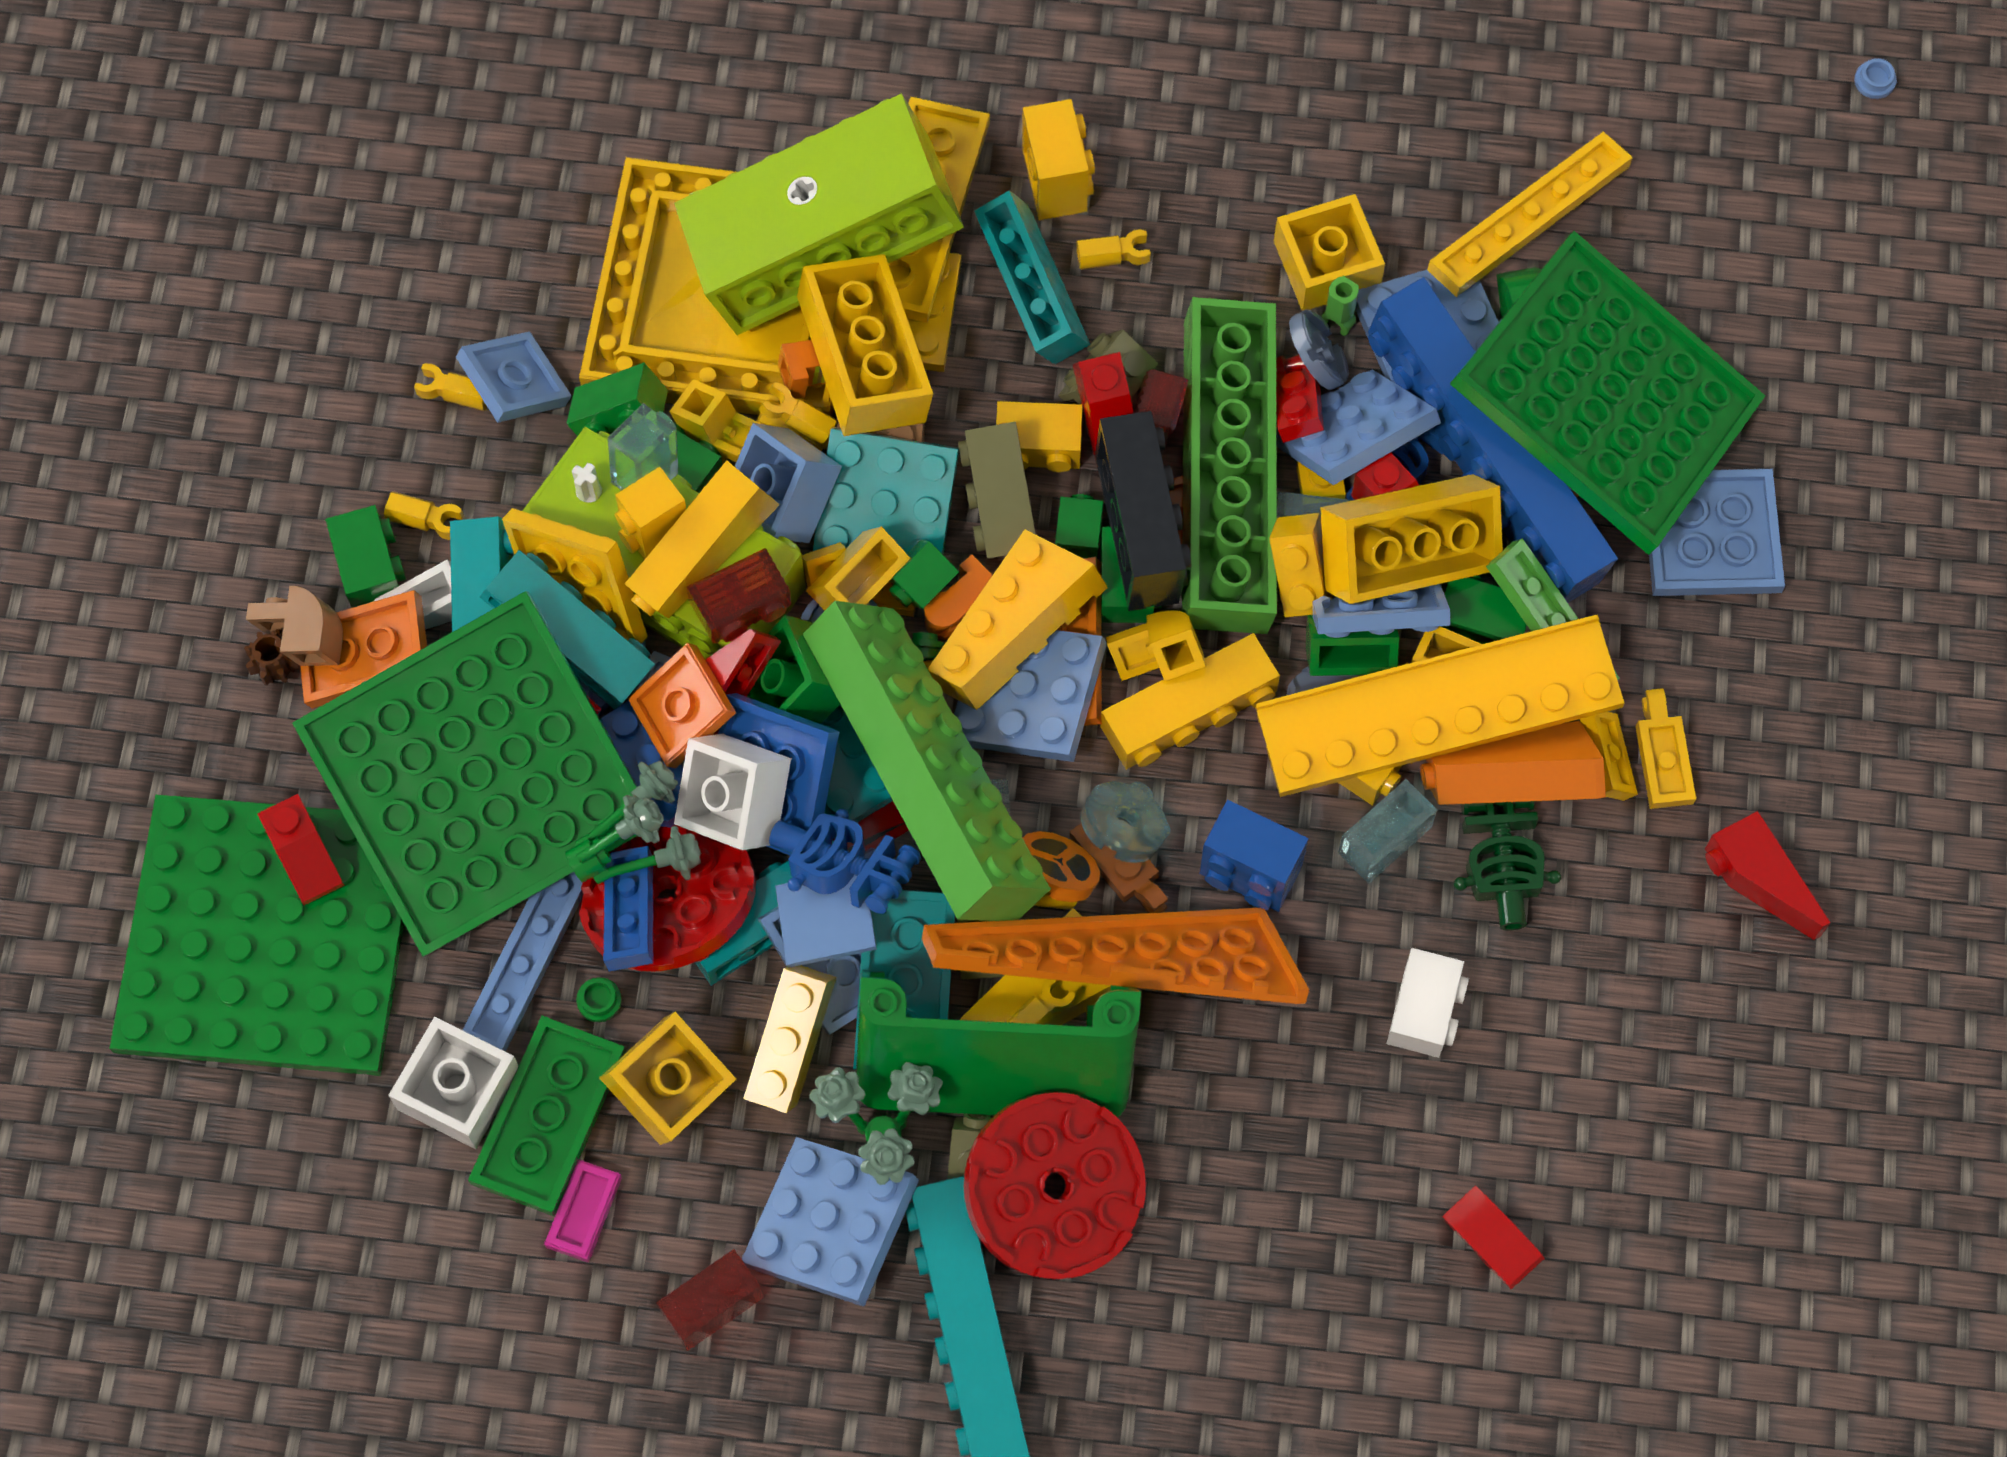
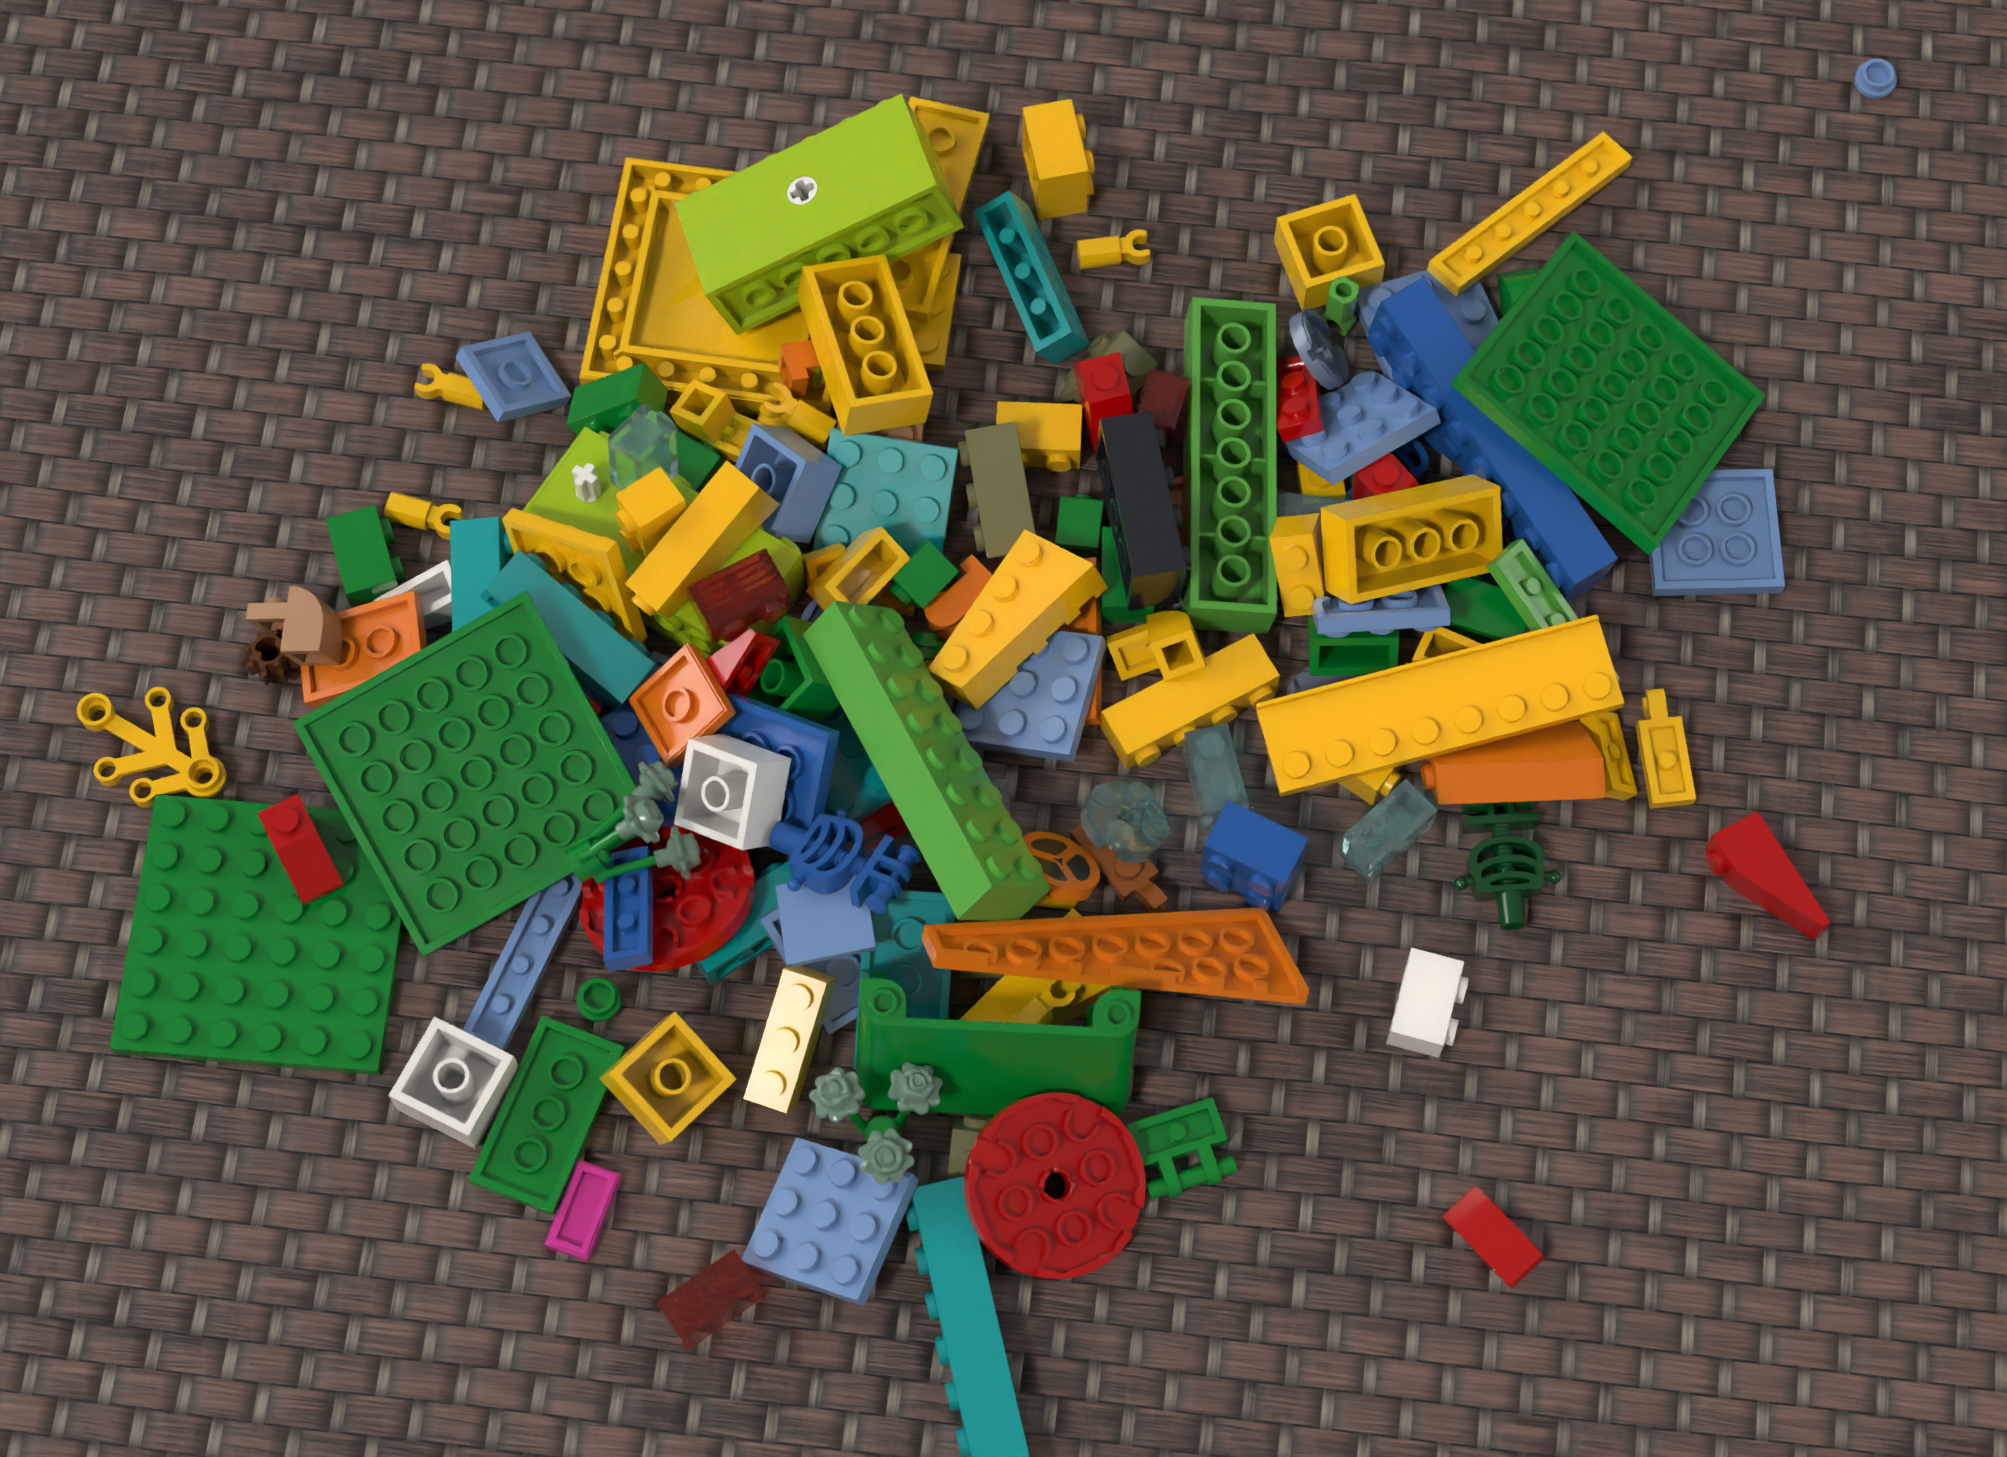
none -> yellow plant [77,687,227,808]
none -> green plate [1126,1097,1237,1200]
none -> clear light blue brick [1182,723,1249,831]

